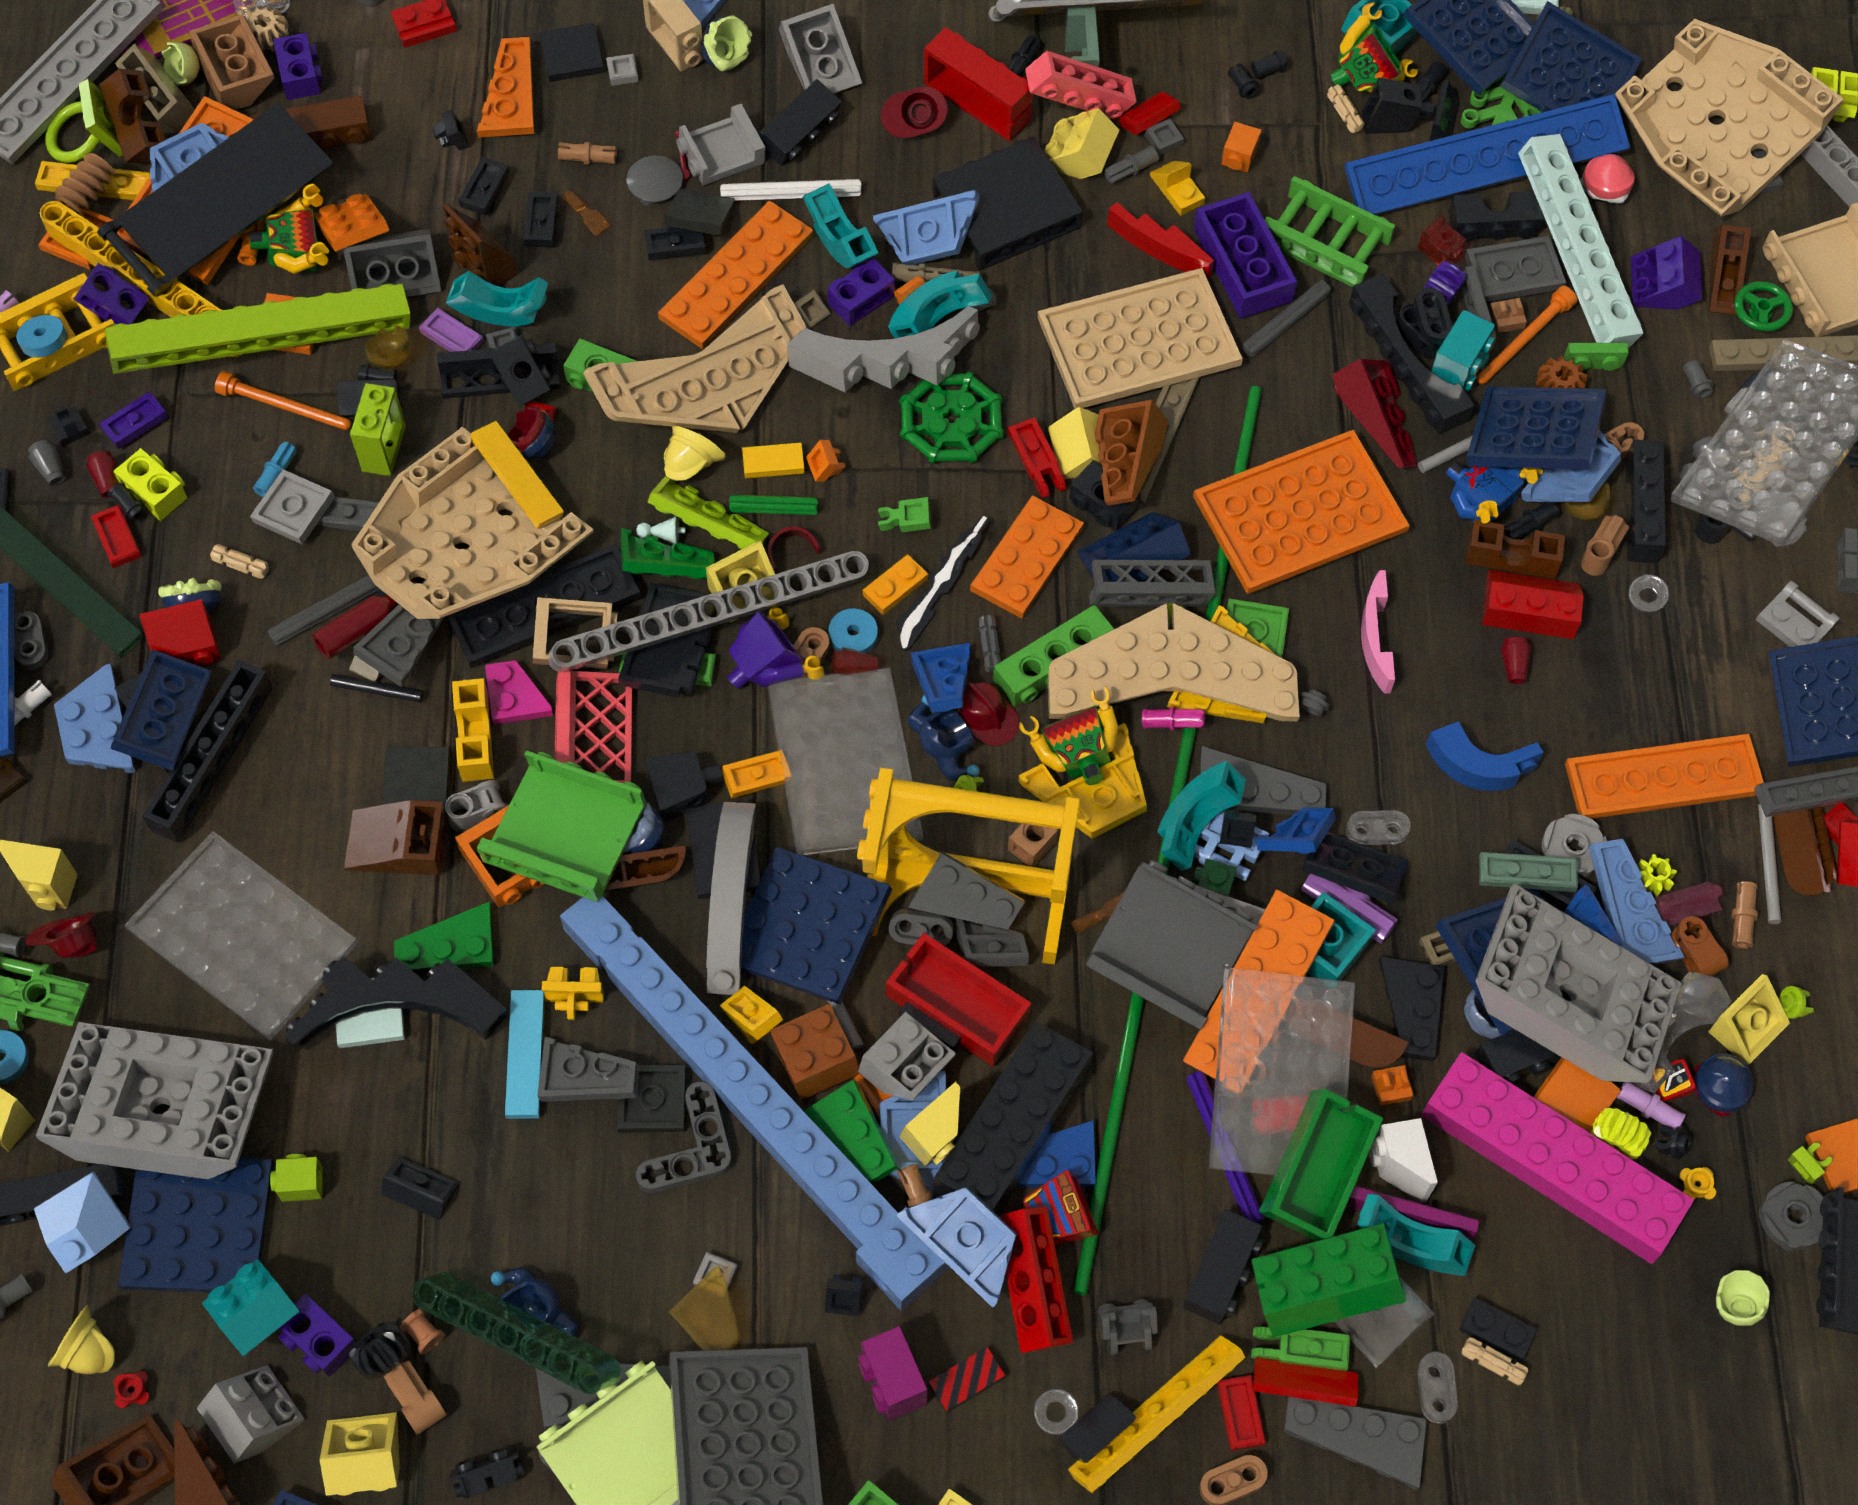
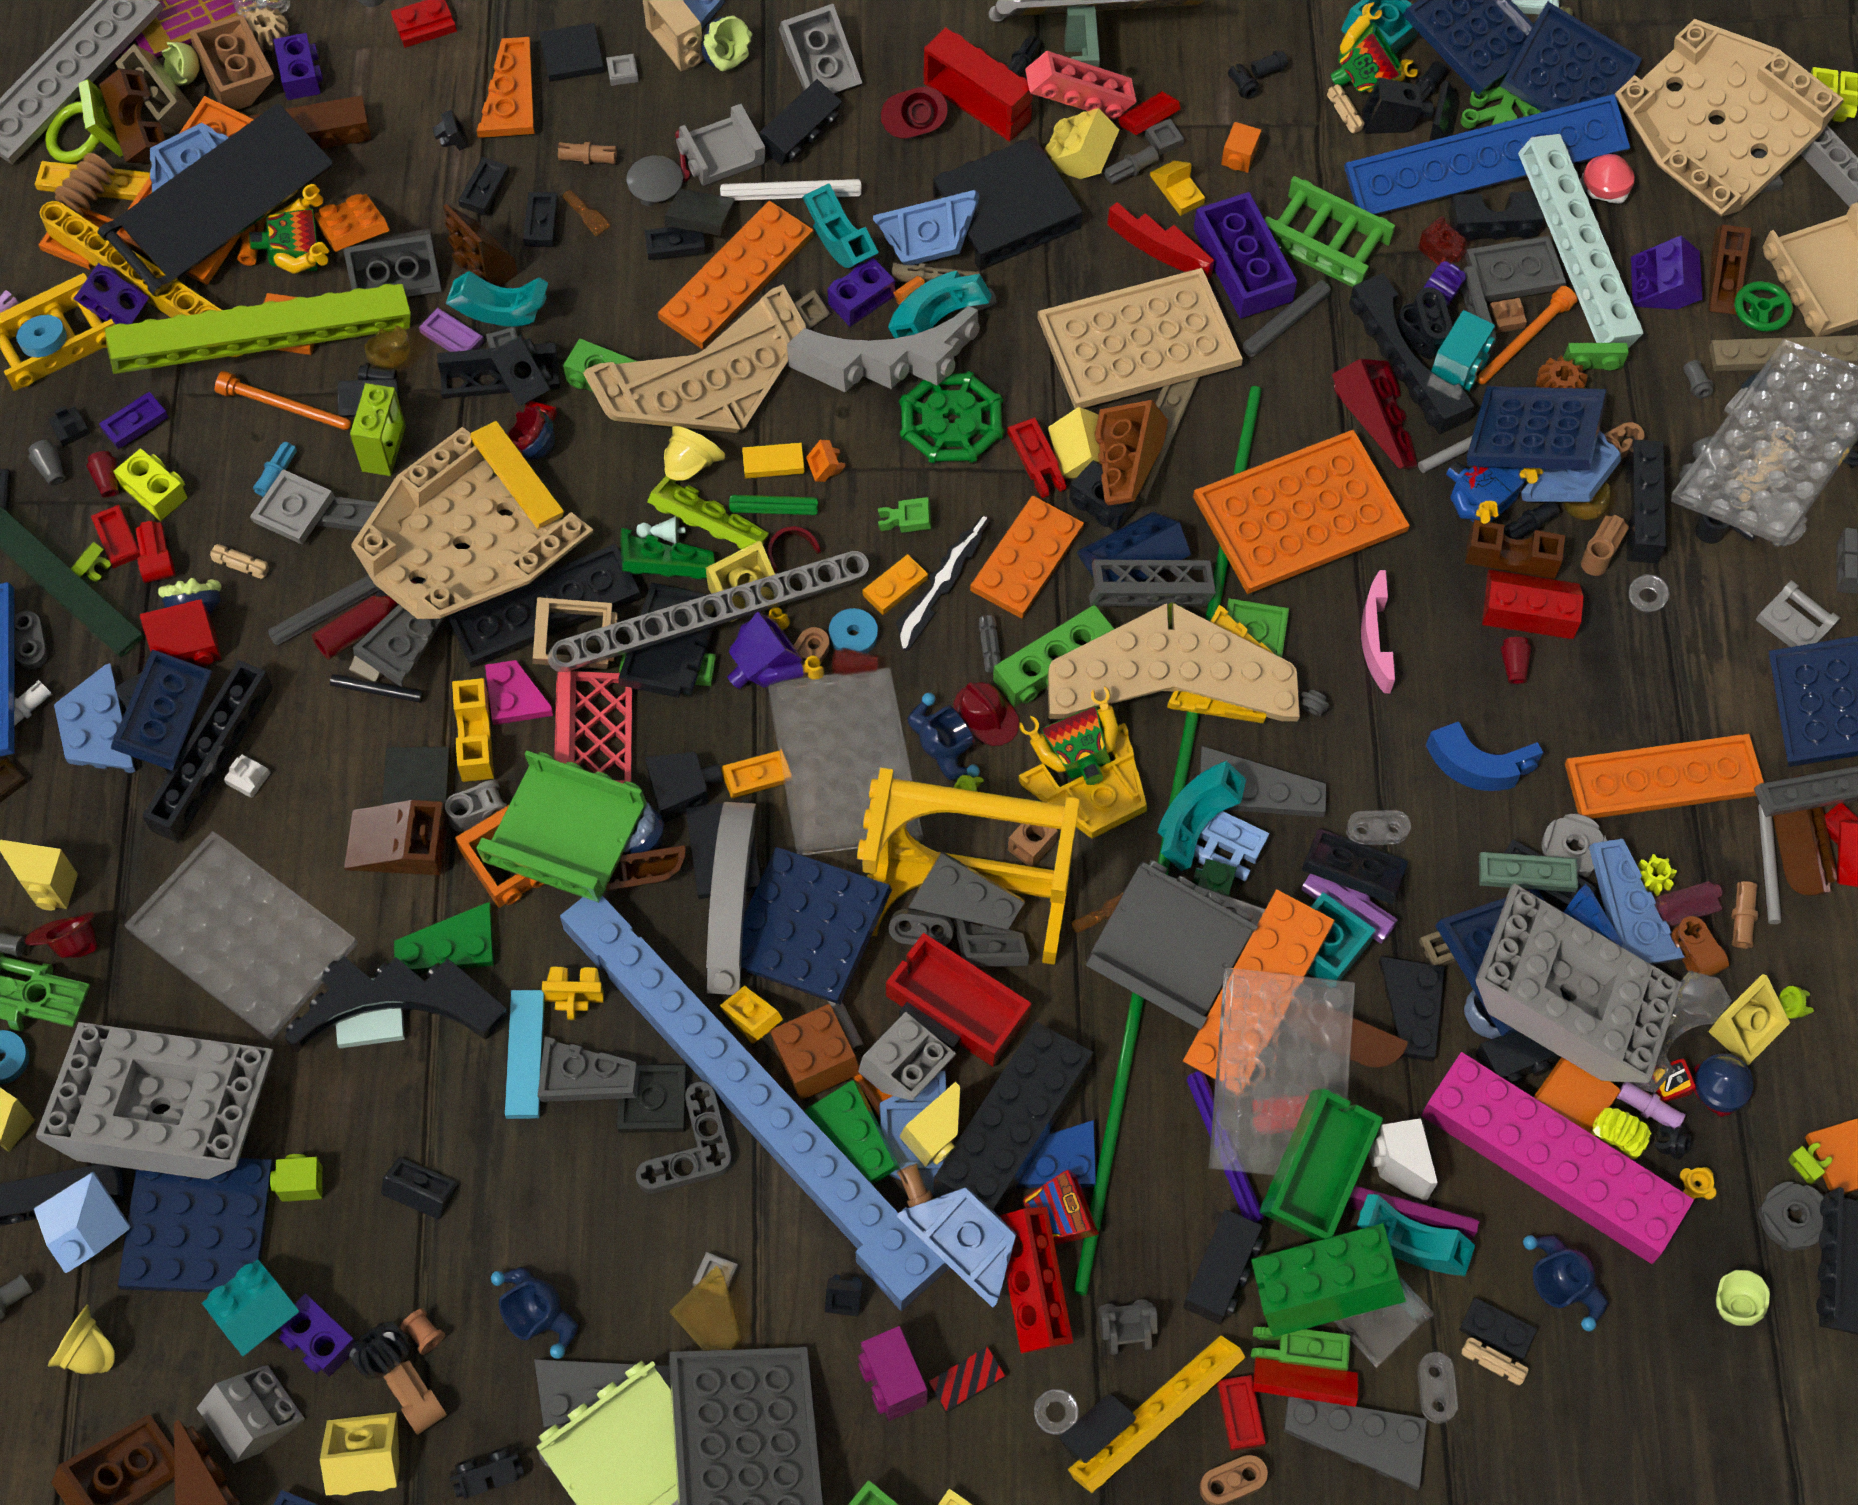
black pin [108,483,146,521] -> none
red plate [113,1371,150,1409] -> none
clear green beam [412,1272,621,1395] -> none
blue wing [911,642,971,713] -> none
dark pink axle [1142,706,1205,731] -> none
black tile [1219,810,1256,848] -> none
blue wing [1255,807,1336,854] -> none
orange tile [1371,1065,1413,1106] -> none
none -> lime tile [69,542,111,582]
none -> red piece [135,520,175,583]
none -> white tile [224,755,270,798]
none -> dark blue piece [1523,1235,1609,1331]

